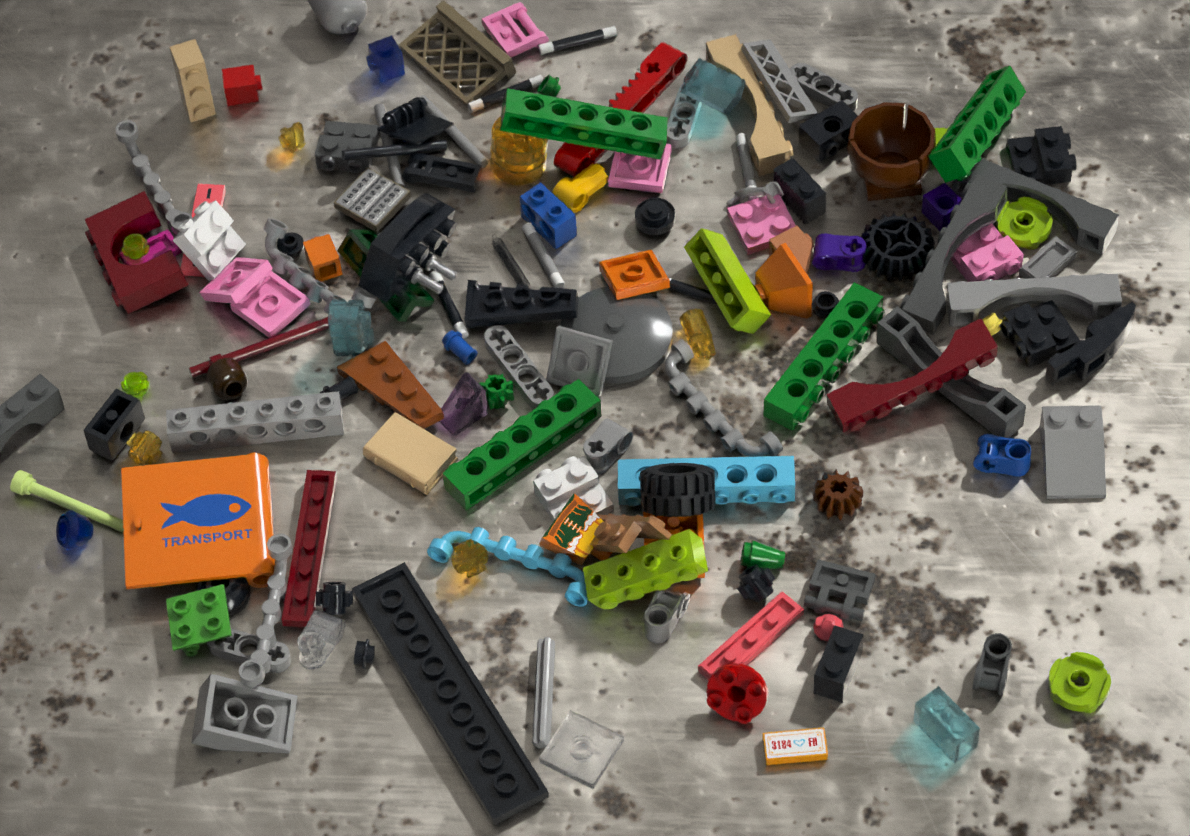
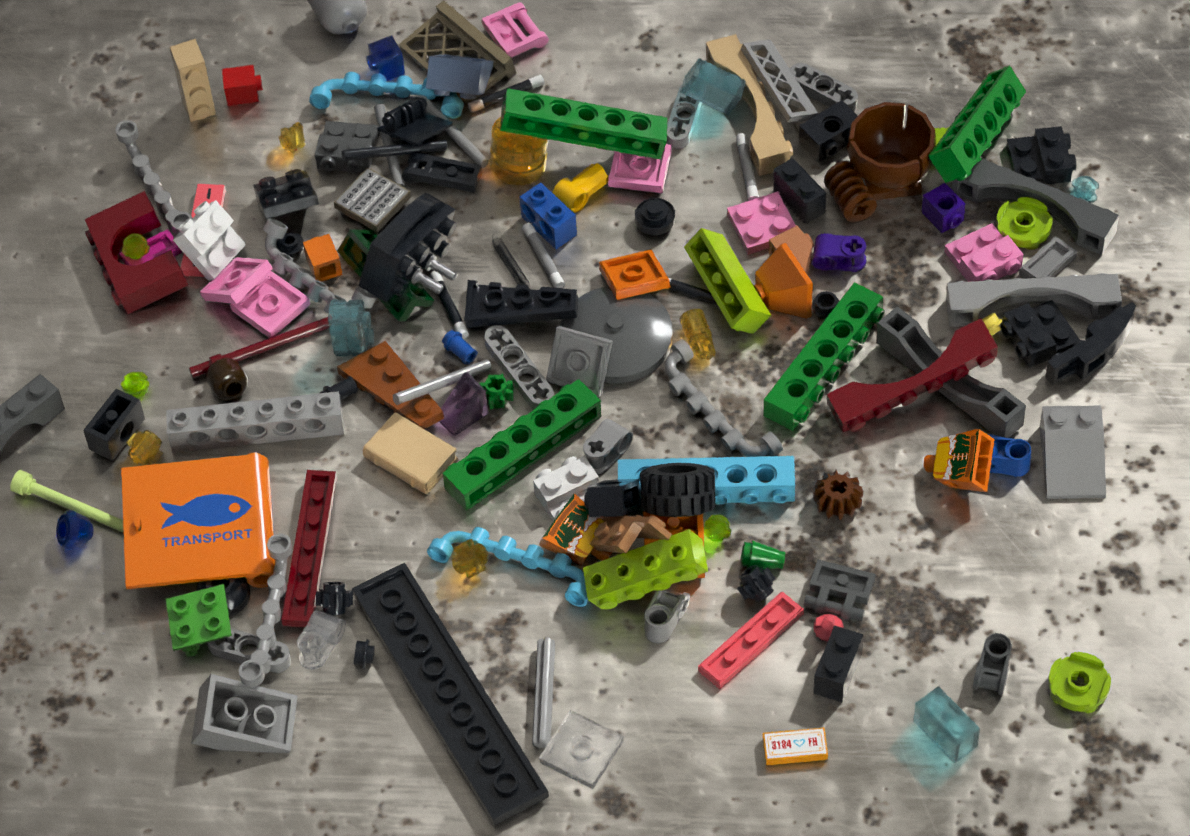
green plate [537,75,561,97] -> none
black bar [538,26,617,55] -> none
red gear [553,42,688,177] -> none
red plate [706,663,768,724] -> none
light grey piece [726,181,784,207] -> none
black gear [860,211,935,281] -> none
dark grey arch [900,174,1007,335] -> none
none -> black plate [253,169,319,219]
none -> medium azure bar [309,72,464,119]
none -> light grey bar [393,360,491,405]
none -> sand blue slope [426,54,494,99]
none -> black brick [584,479,641,517]
none -> clear neon green plate [704,514,731,542]
none -> reddish brown piece [824,161,877,222]
none -> torso [923,429,995,492]
none -> clear light blue plate [1070,176,1099,203]

